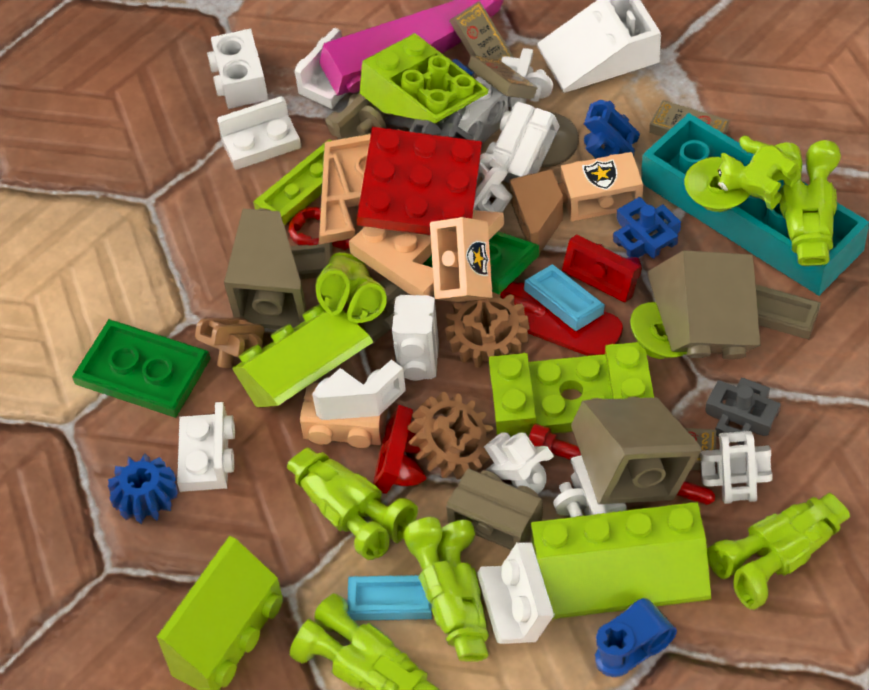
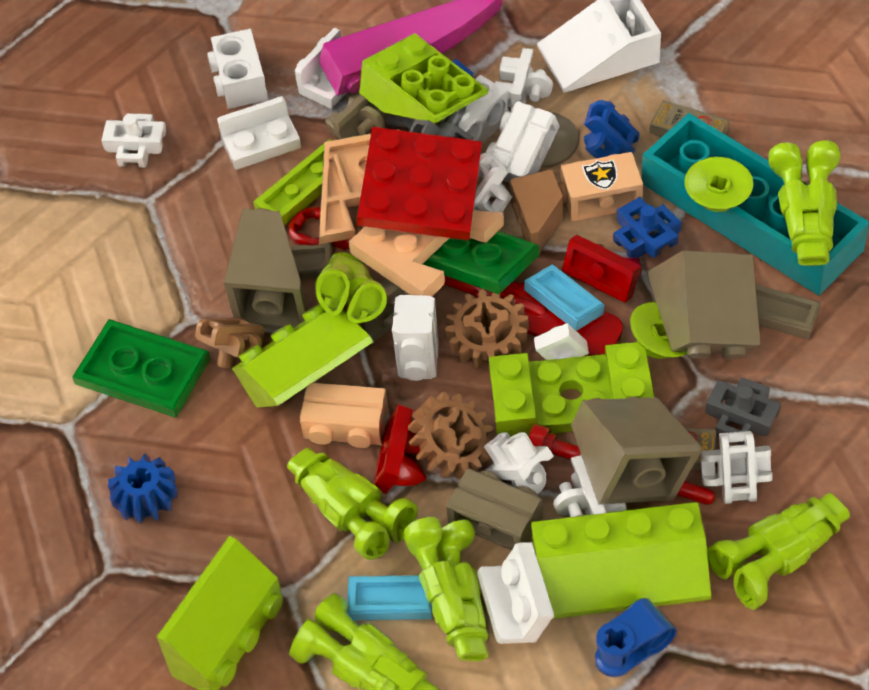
white bracket [177,402,235,492] -> none
white slope [312,360,406,420] -> none
light nougat brick [430,217,493,302] -> none
dark tan tile [449,1,514,61] -> none
dark tan tile [468,55,538,100] -> none
lime animal [718,135,801,210] -> none
none -> white piece [101,114,166,167]
none -> white plate [534,323,589,360]

